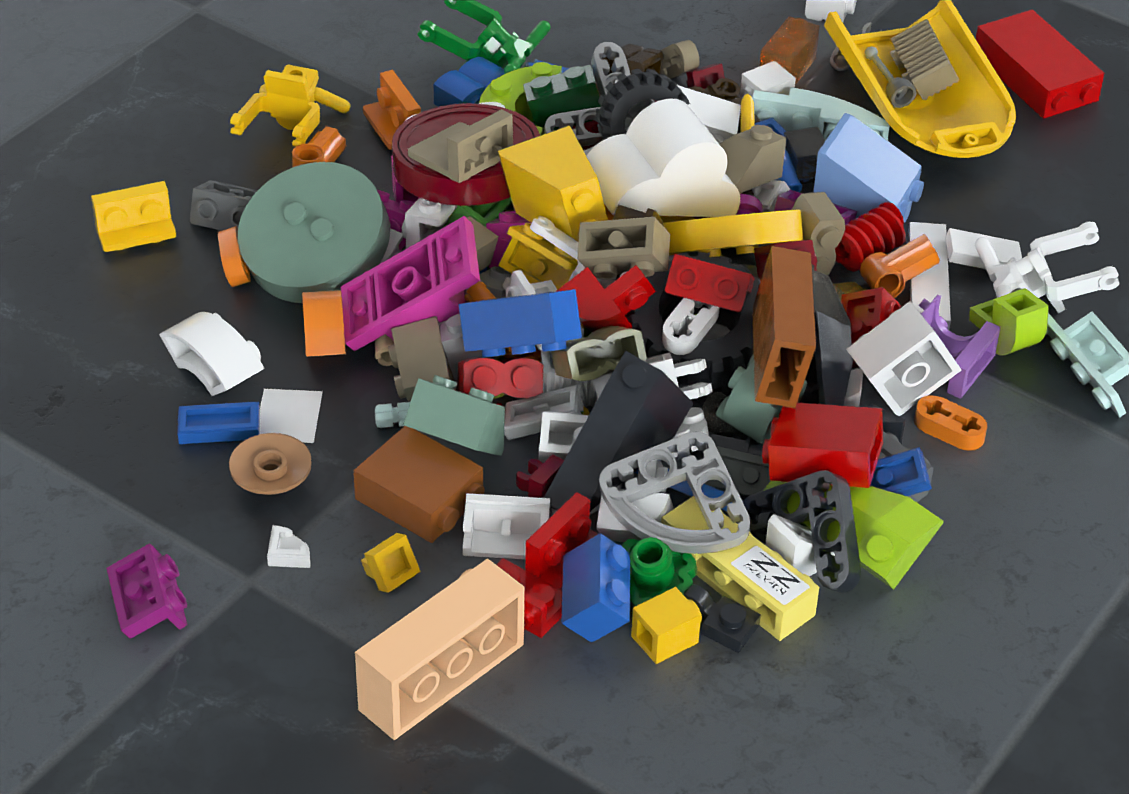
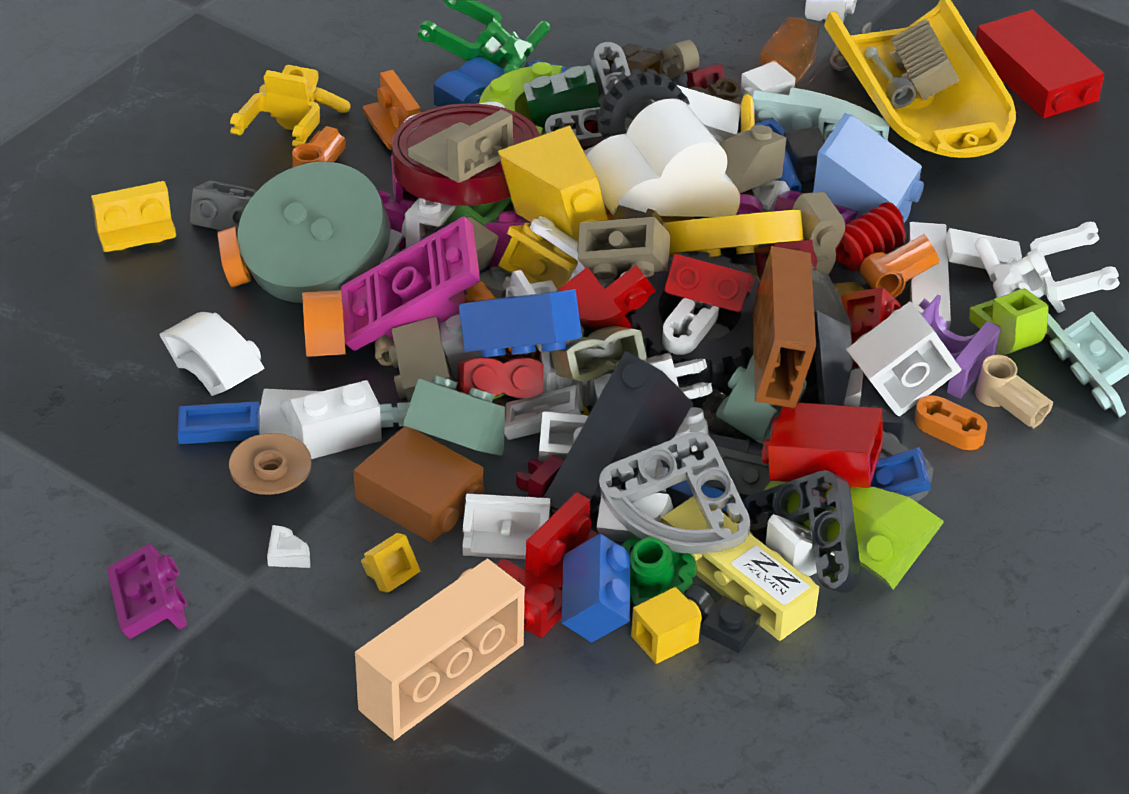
none -> white slope [281,380,382,459]
none -> tan piece [975,355,1053,429]

